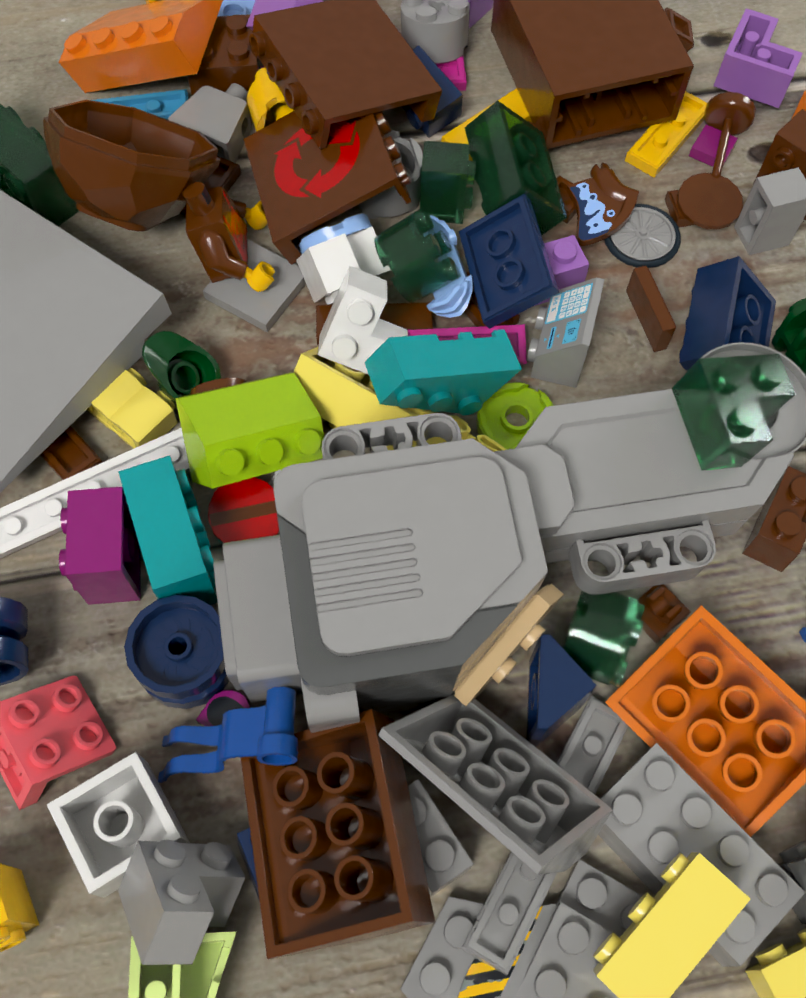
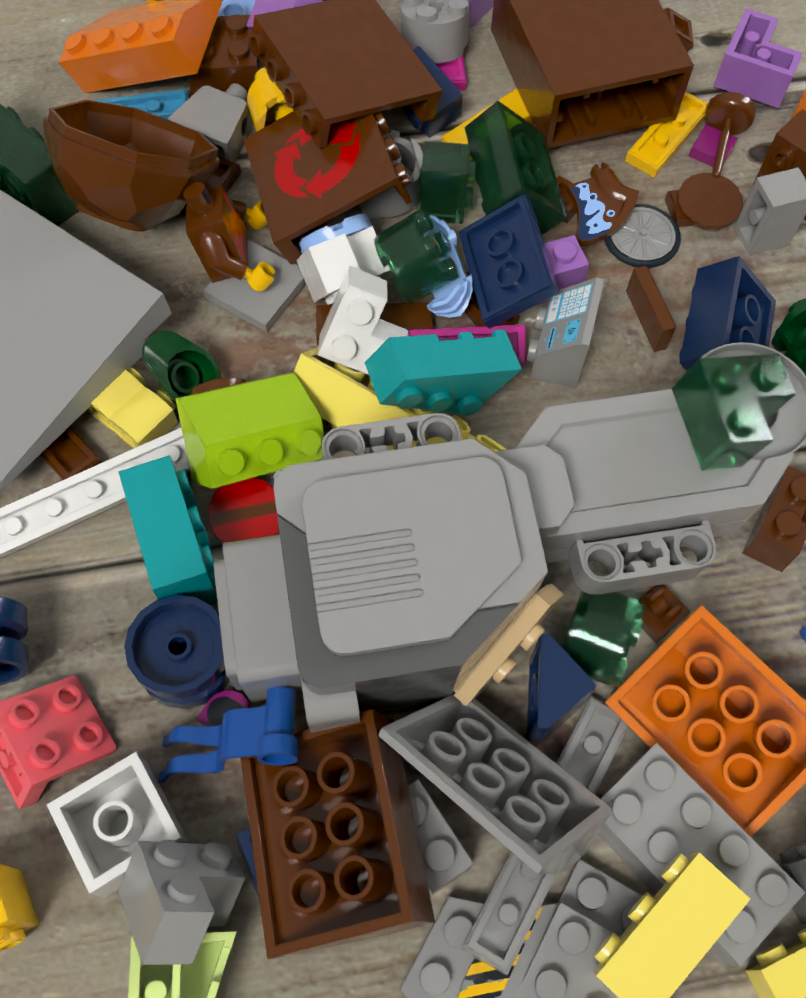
magenta brick [59,487,141,605] -> none
lime tile [476,382,554,450] -> none

